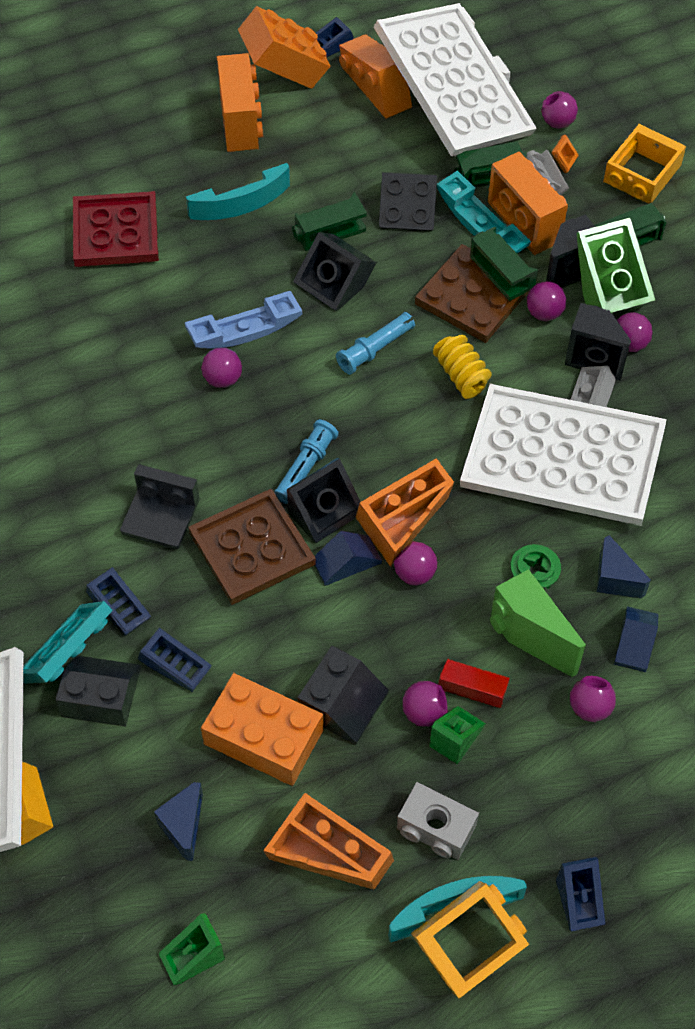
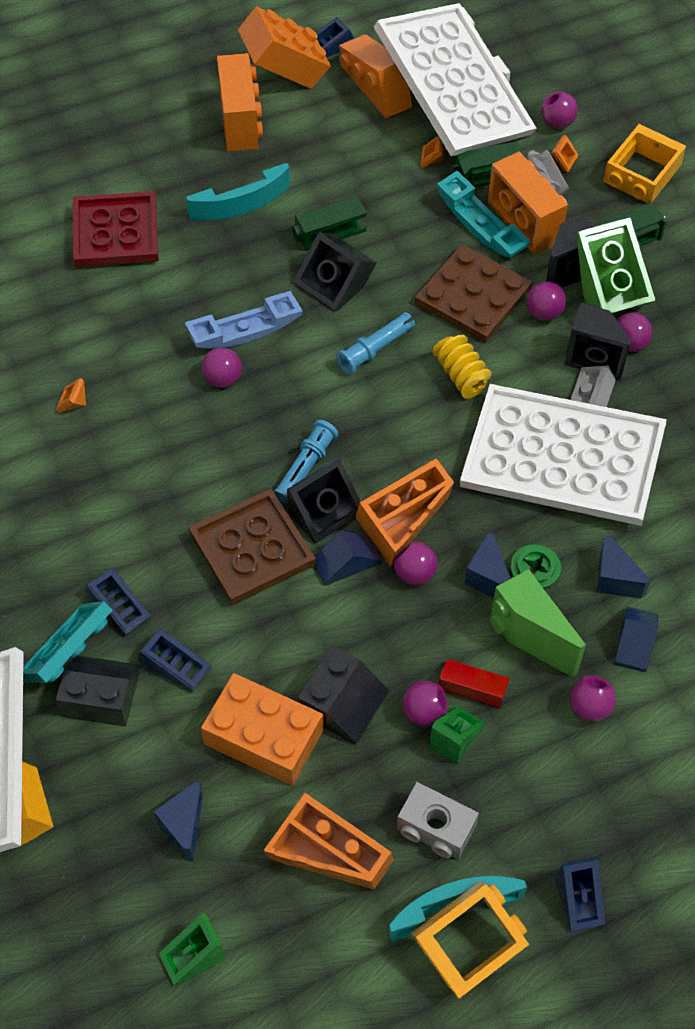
black bracket [120,464,200,549] -> none
black bracket [379,172,437,231] -> none
dark green window [470,227,538,301] -> none
none -> orange slope [56,378,86,413]
none -> orange slope [420,135,445,168]
none -> dark blue slope [465,533,511,597]

